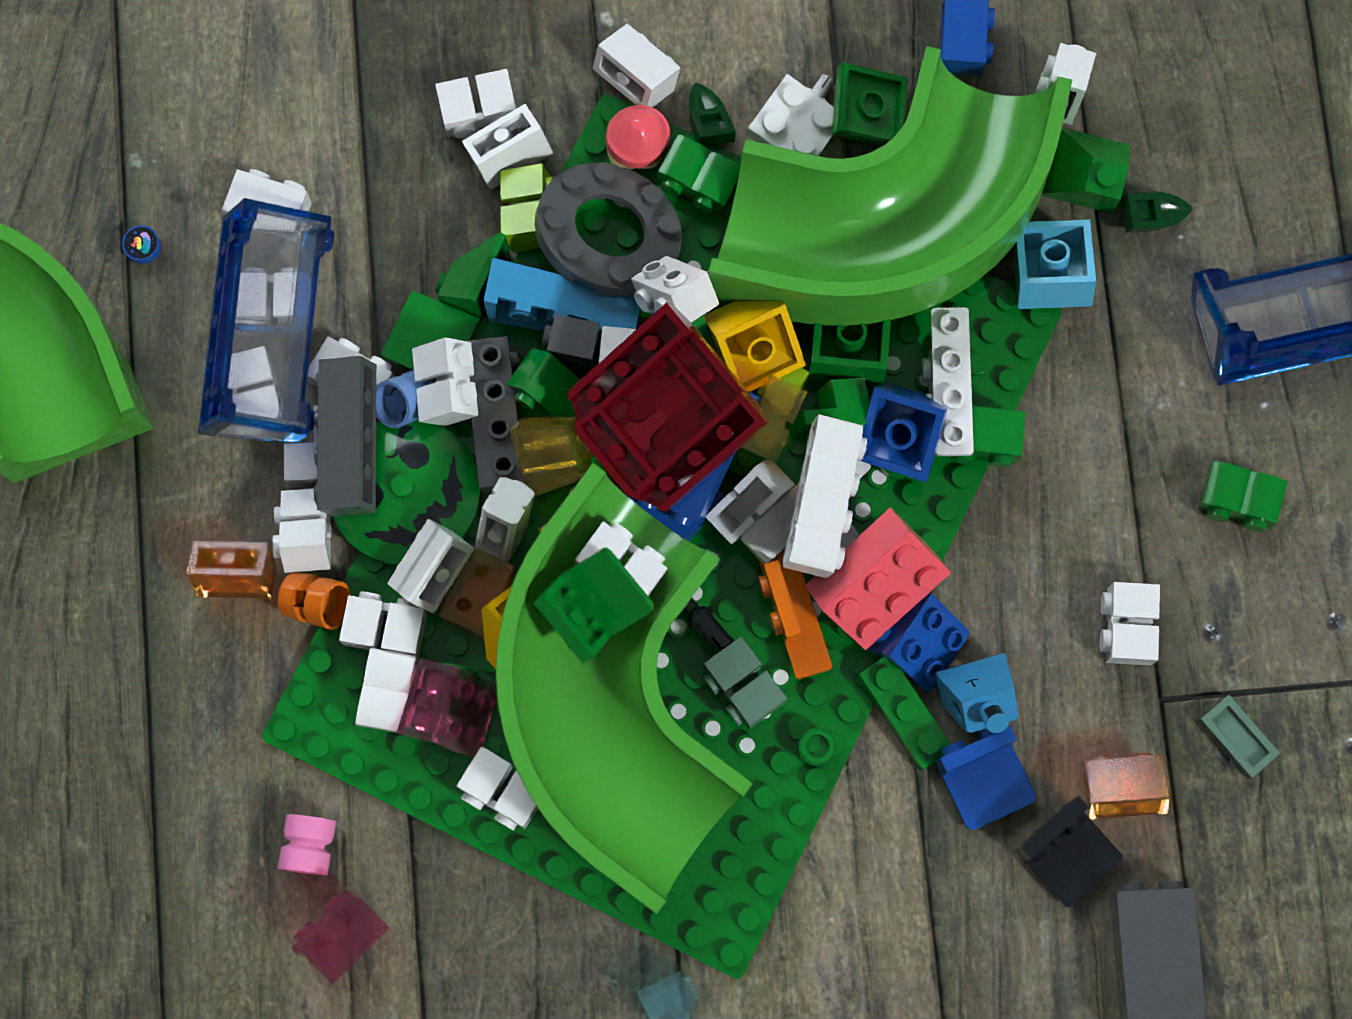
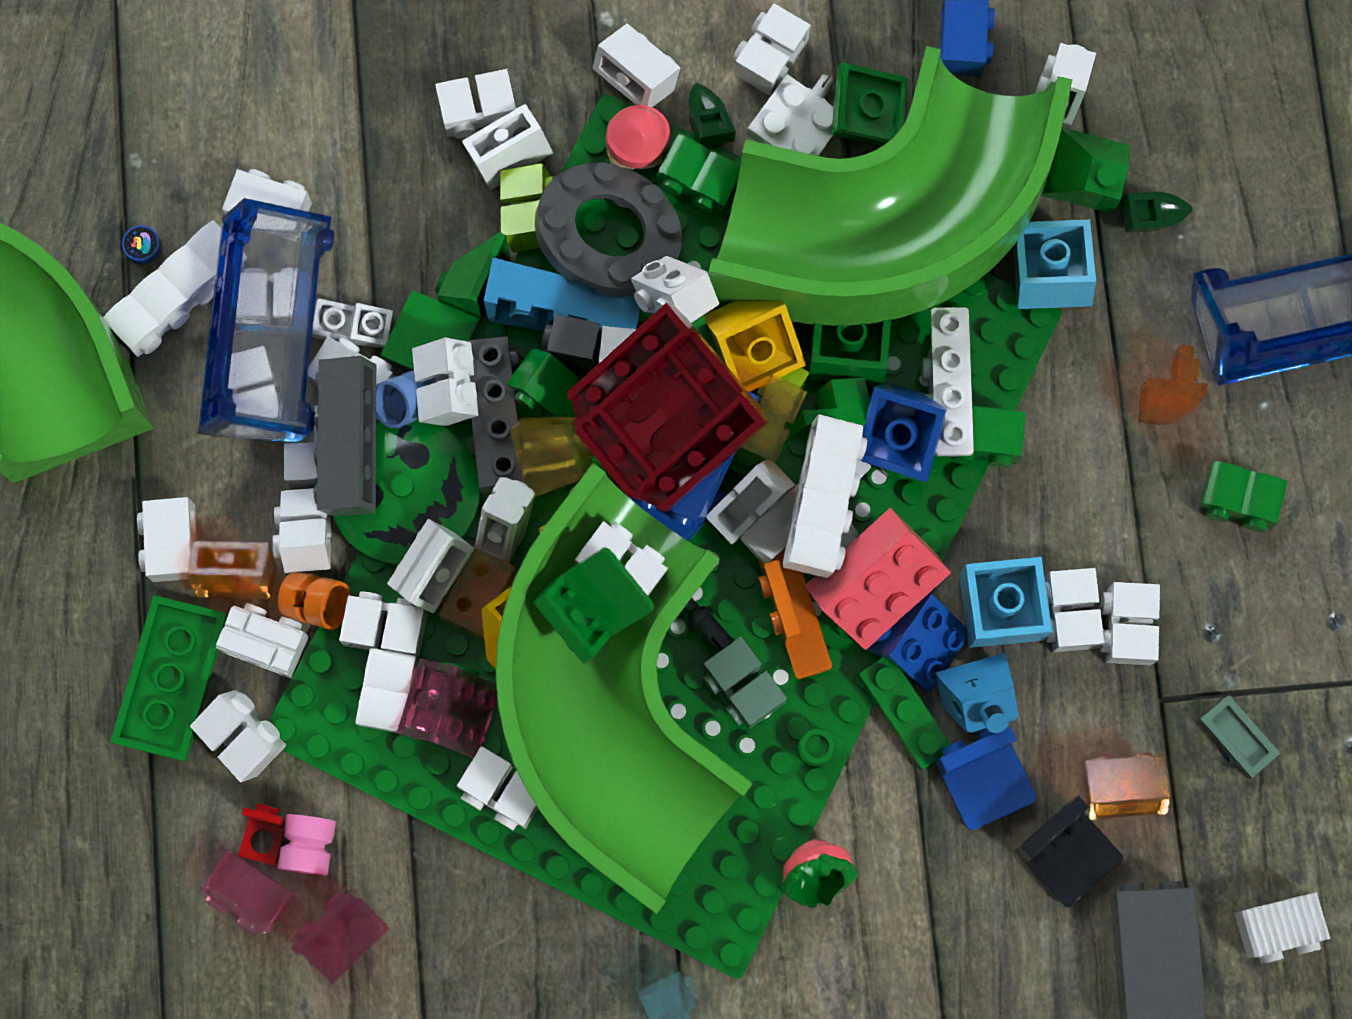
none -> white brick [103,220,248,357]
none -> green plate [110,595,228,762]
none -> white brick [137,497,199,582]
none -> white piece [190,690,287,783]
none -> clear pink brick [201,850,296,936]
none -> white brick [216,603,309,678]
none -> red bracket [238,803,285,865]
none -> white slope [309,298,393,347]
none -> white piece [733,4,811,96]
none -> green hair [782,839,858,908]
none -> medium azure brick [959,557,1052,648]
none -> white piece [1044,568,1104,652]
none -> clear orange brick [1138,345,1208,425]
none -> white brick [1234,892,1330,964]

